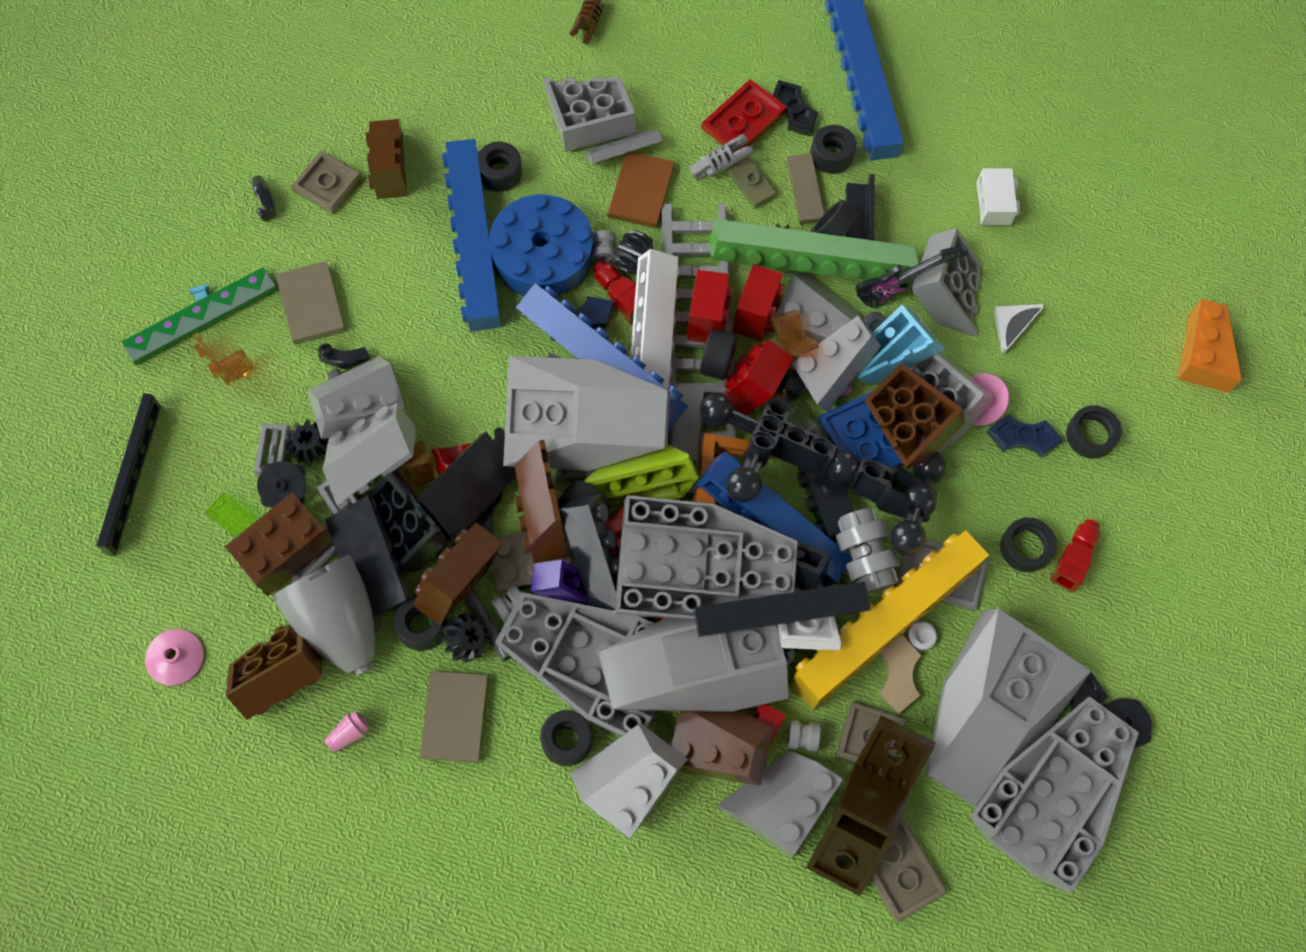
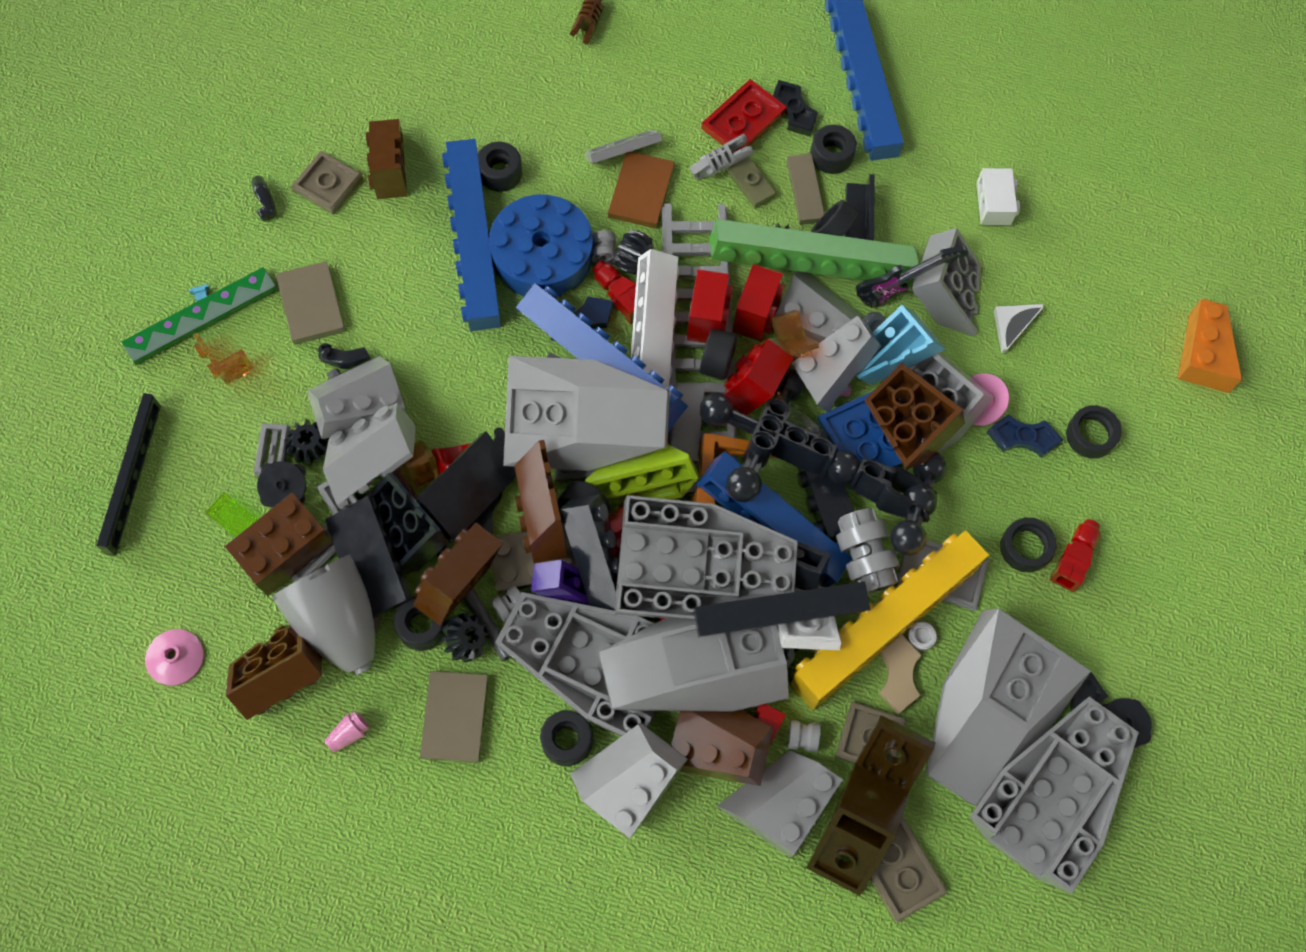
light grey wedge [543,78,636,152] -> none

